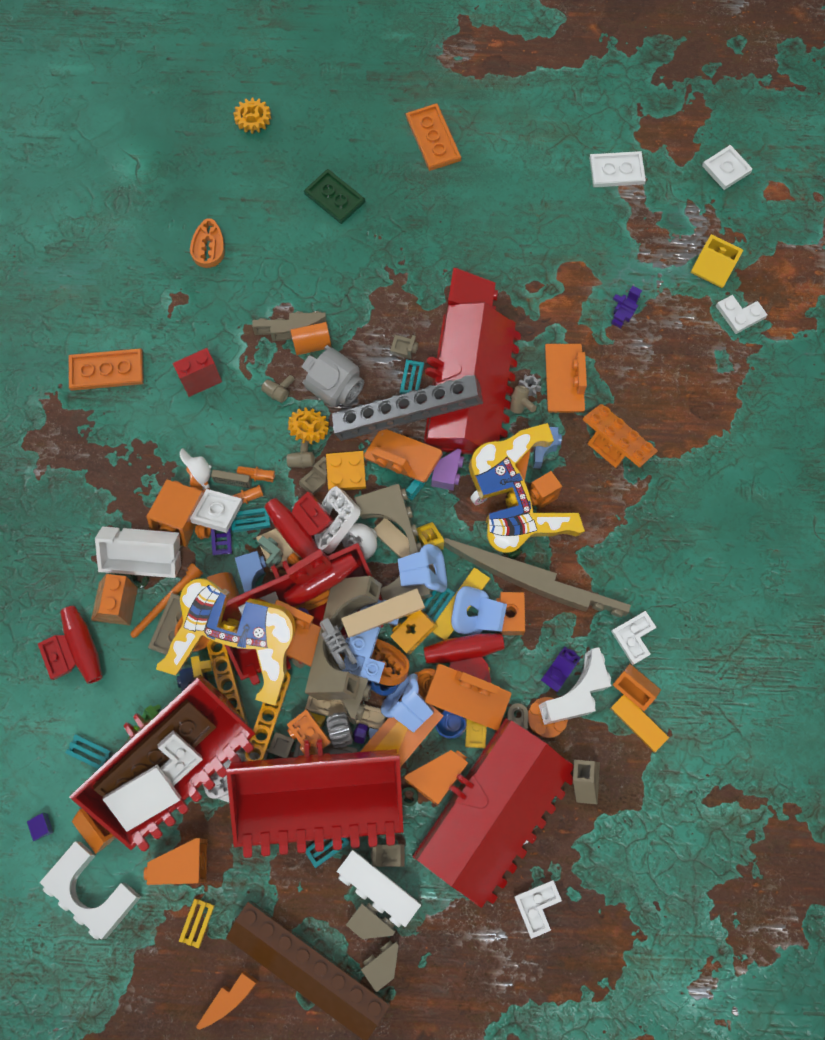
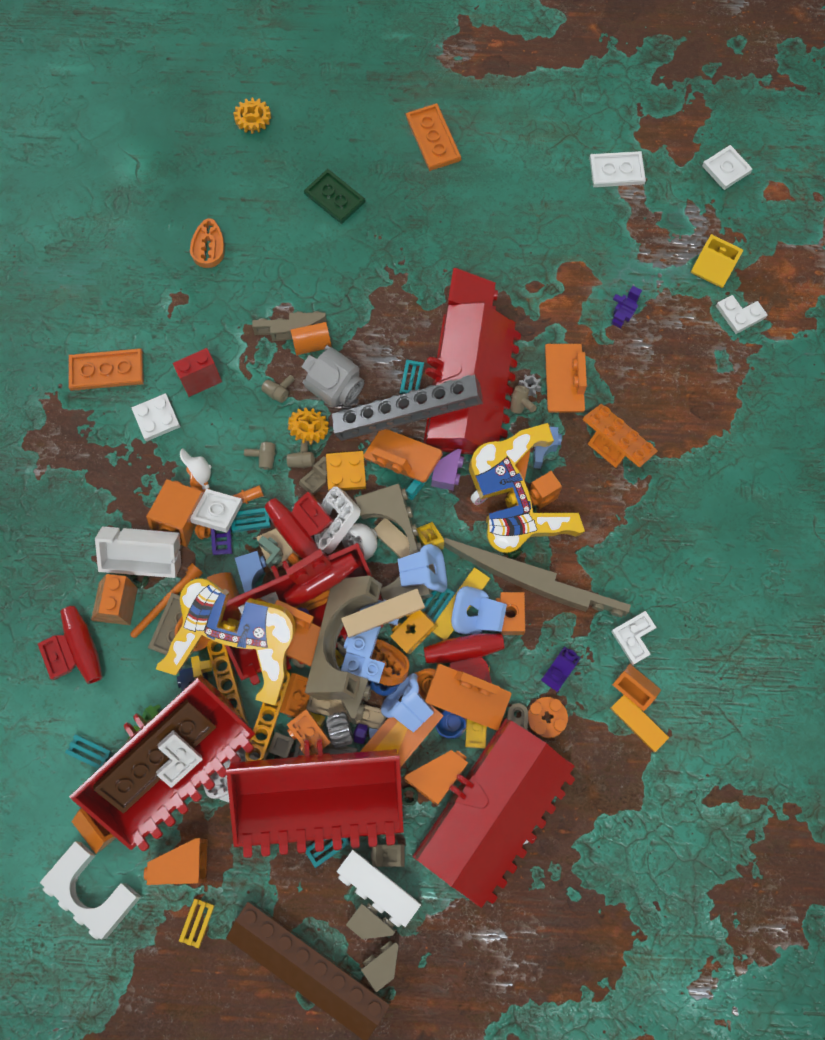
dark purple slope [27,813,54,841] -> none
white tile [103,764,181,832] -> none
orange slope [196,971,259,1030] -> none
dark tan tile [211,470,252,489] -> none
orange axle [236,466,275,483] -> none
light grey hinge [320,618,357,671] -> none
dark tan bracket [390,335,419,359] -> none
white plate [514,880,562,939] -> none
white arch [539,647,611,725] -> none
dark tan slope [573,760,600,804] -> none
none -> white plate [132,393,180,441]
none -> dark tan piece [244,442,276,470]
none -> orange bracket [280,673,310,719]

